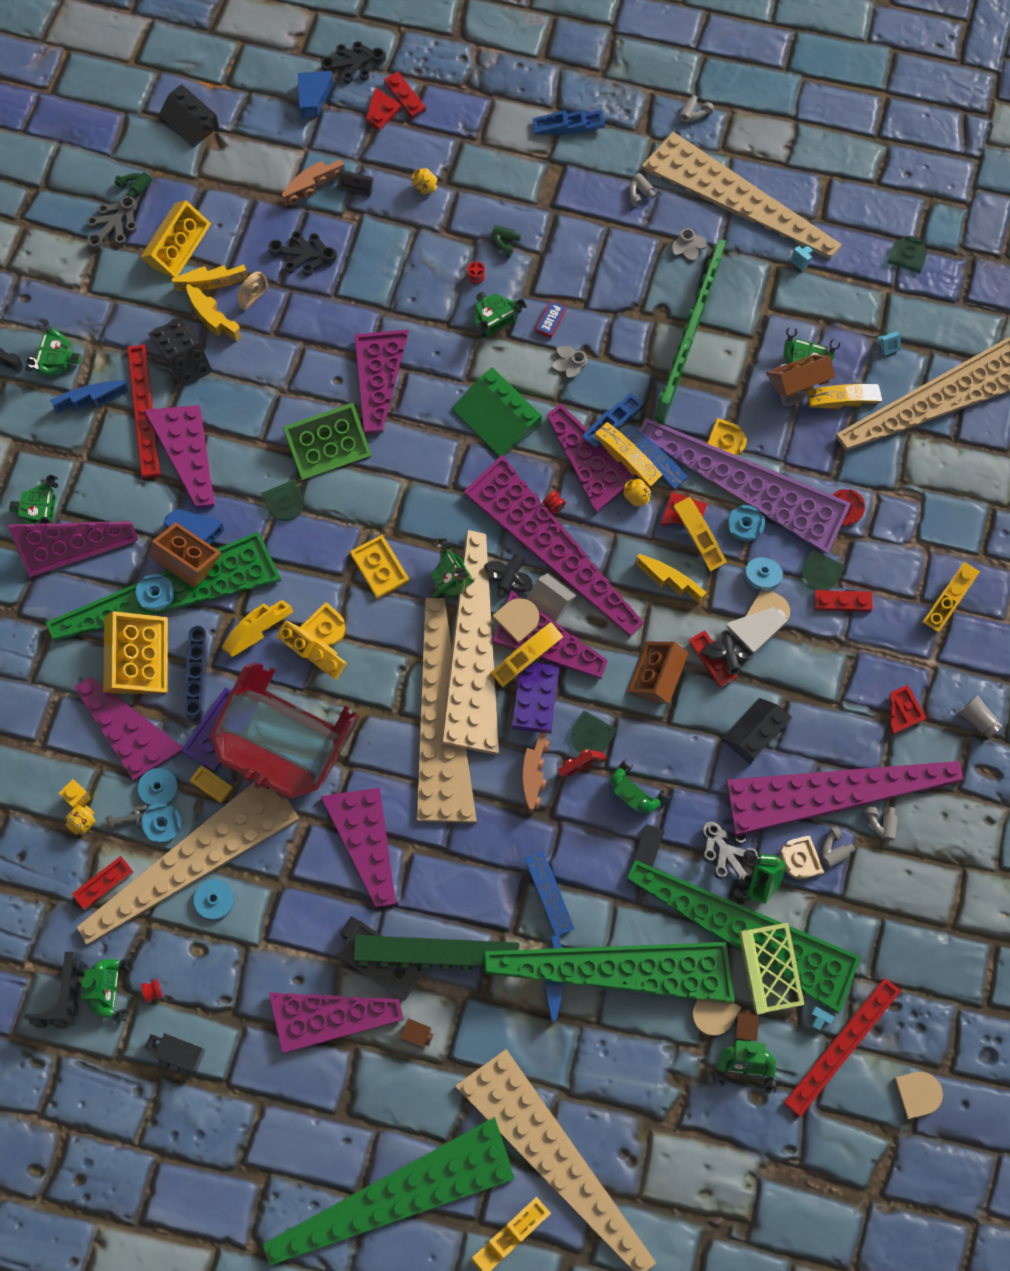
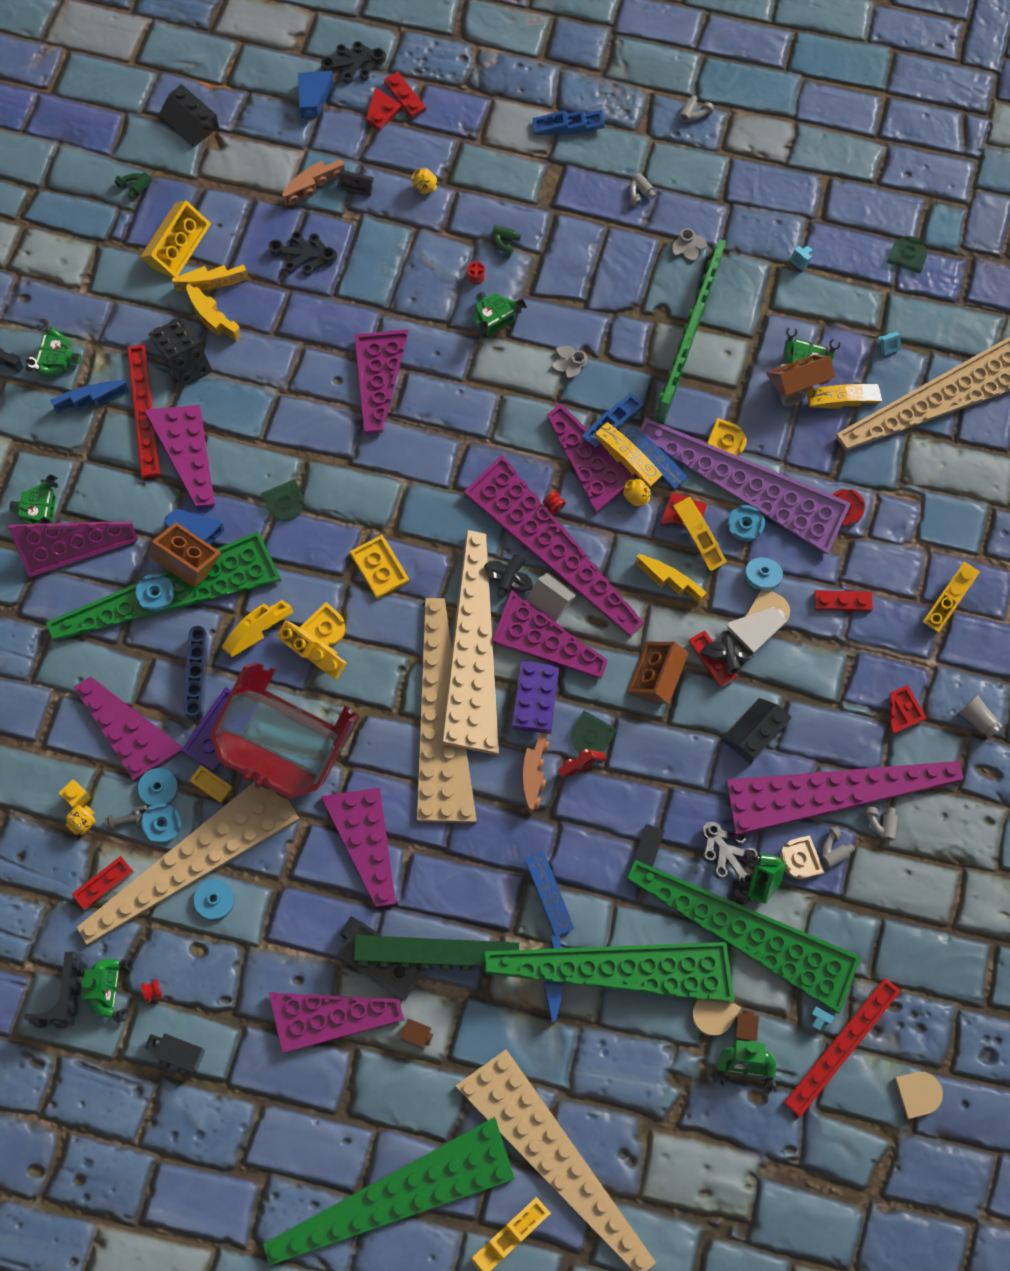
dark grey plant [87,196,137,250] -> none
yellow slope [103,611,168,694] -> none
tan tile [238,271,269,311] -> none
bright green slope [282,403,371,480] -> none
green torso [429,538,474,598] -> none
green slope [452,367,542,457] -> none
yellow slope [491,622,563,687] -> none
tan tile [493,599,539,644] -> none
tile [535,300,567,338] -> none
green torso [610,759,670,815] -> none
tan wing [642,132,842,260] -> none
yellowish green fence [738,923,804,1014] -> none
clear green tile [801,549,846,591] -> none

